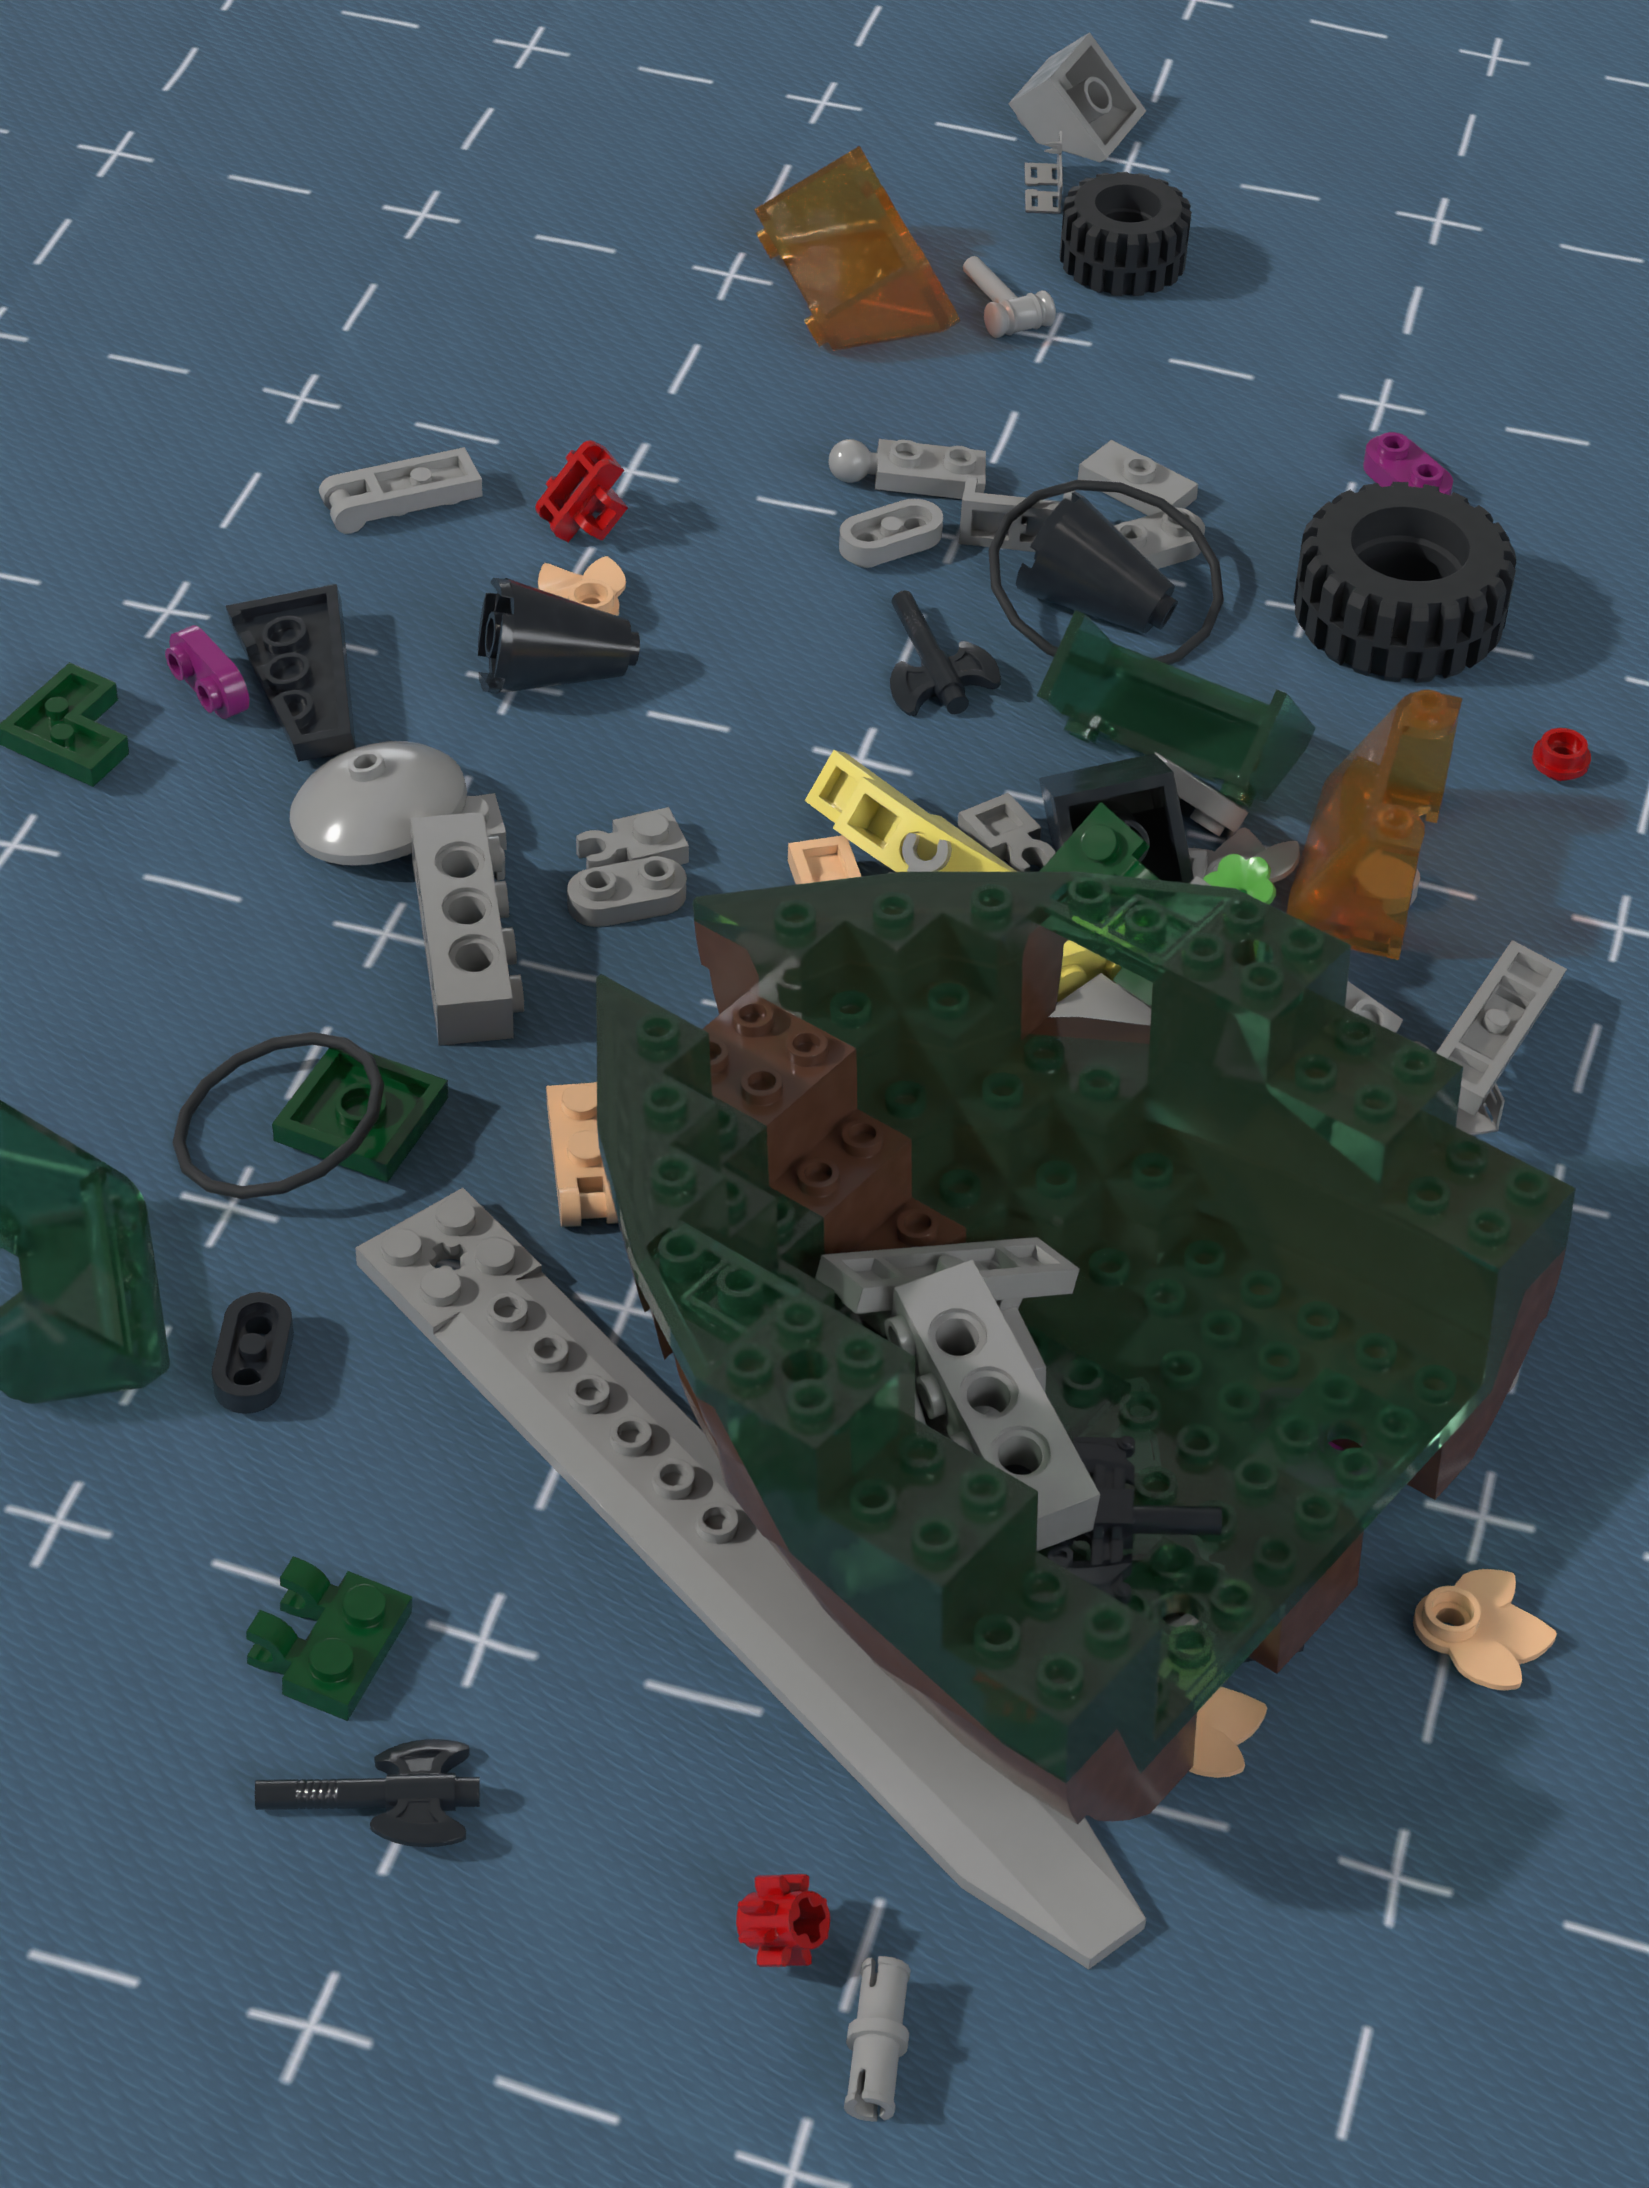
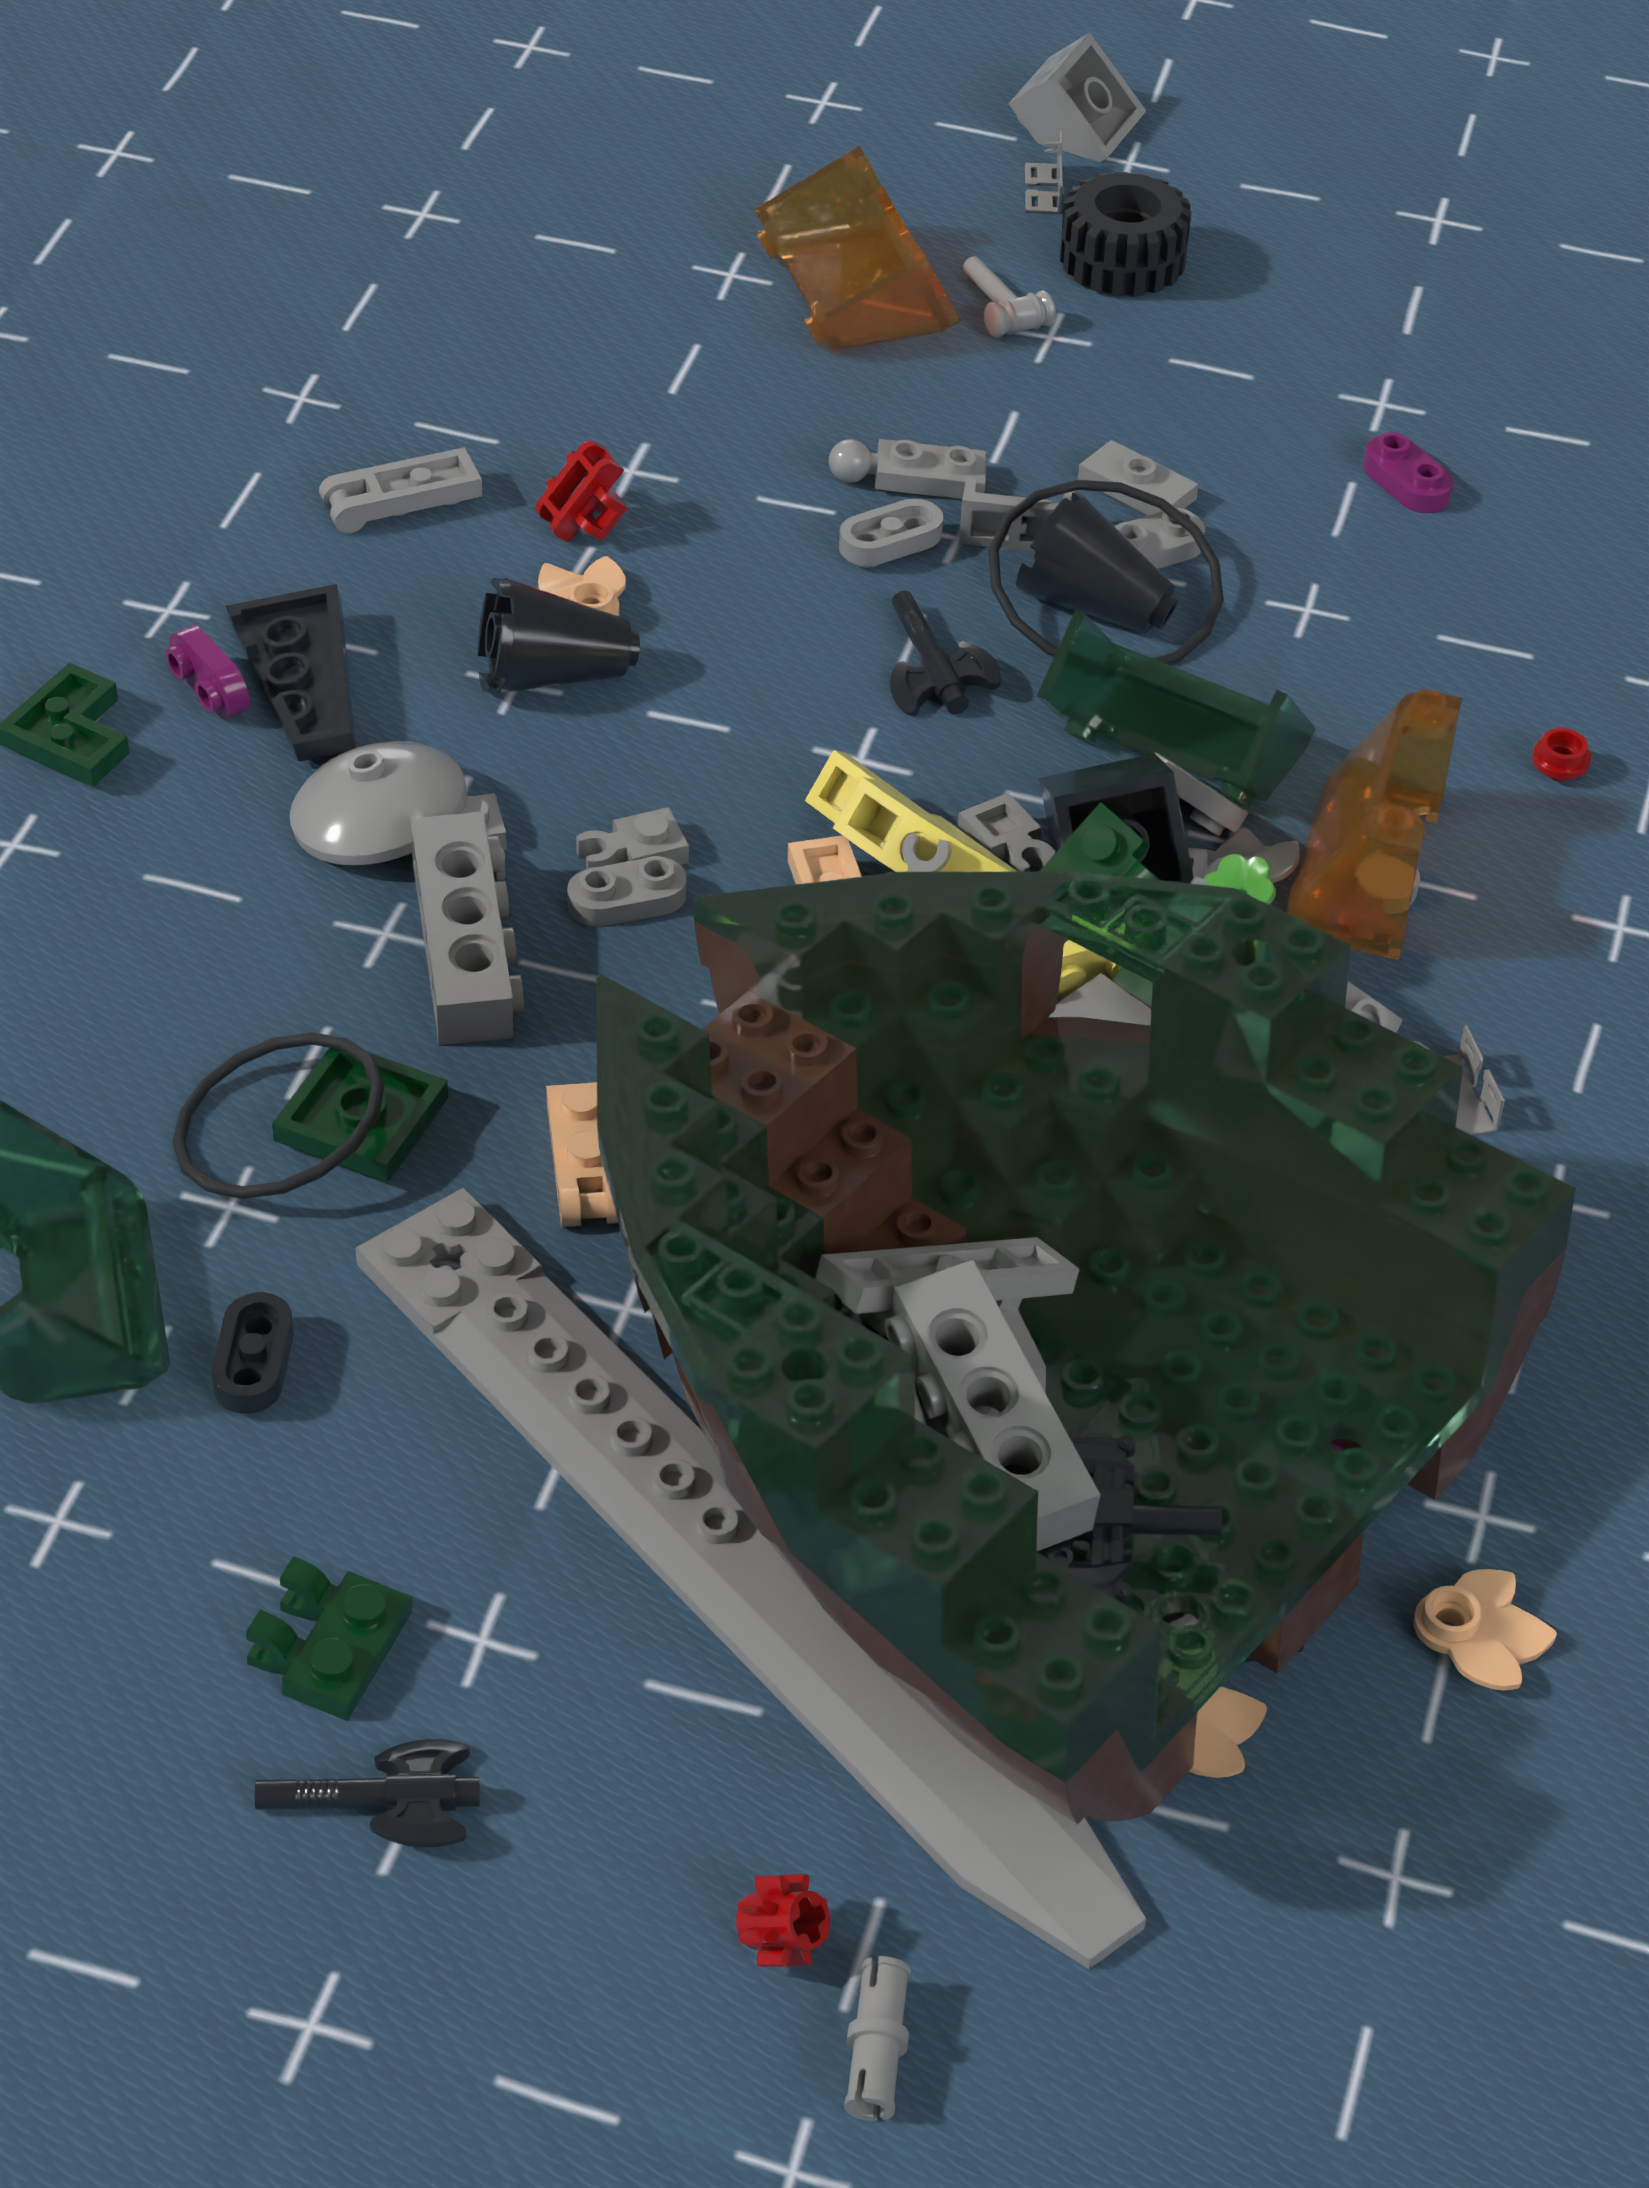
black tyre [1293,482,1516,683] -> none
light grey hinge [1417,940,1567,1116] -> none

